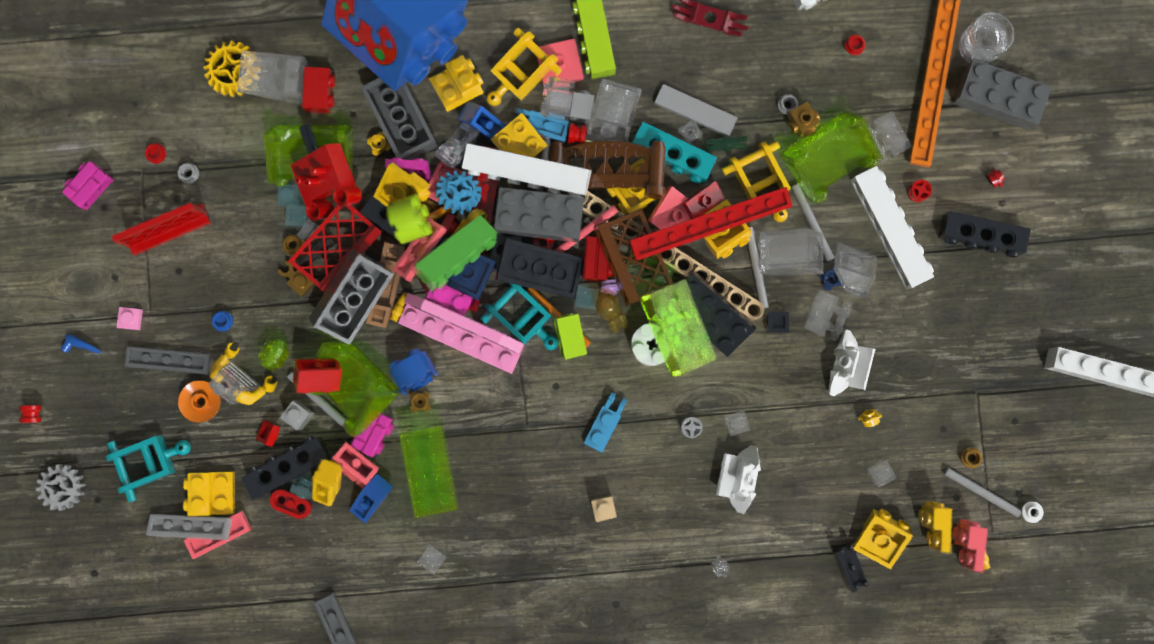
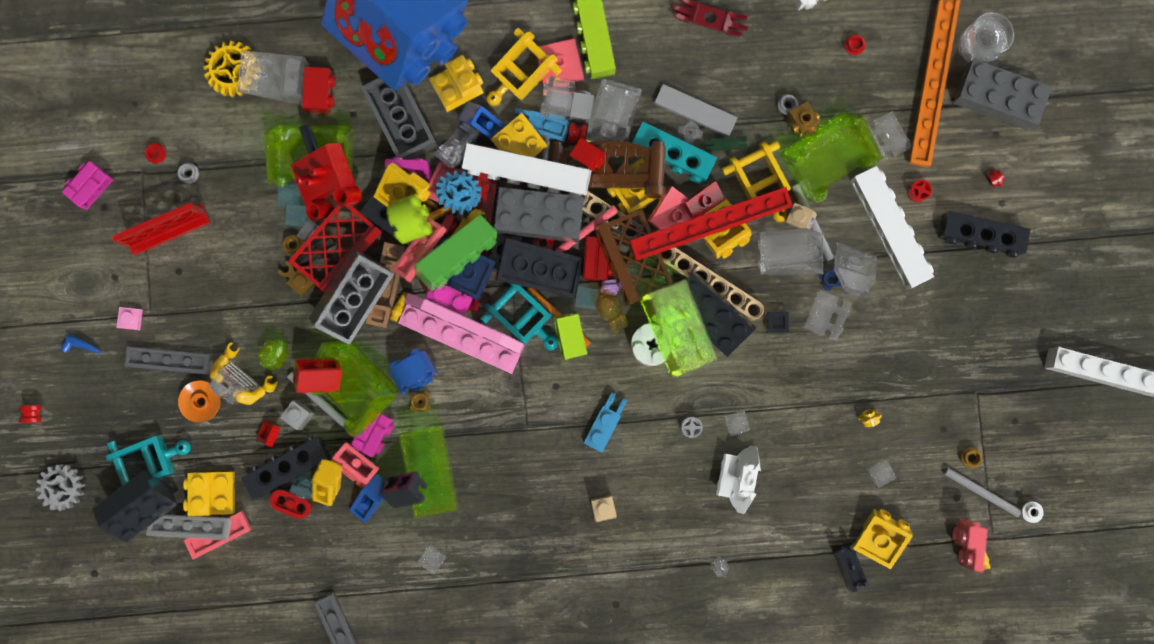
blue plate [212,311,233,332] -> none
yellow plate [367,132,391,156] -> none
light grey bar [747,227,769,309] -> none
white piece [828,329,875,396] -> none
yellow plate [919,501,952,553] -> none
none -> black brick [92,470,178,542]
none -> black hinge [379,471,428,508]
none -> red brick [570,138,606,172]
none -> tan brick [786,203,817,233]

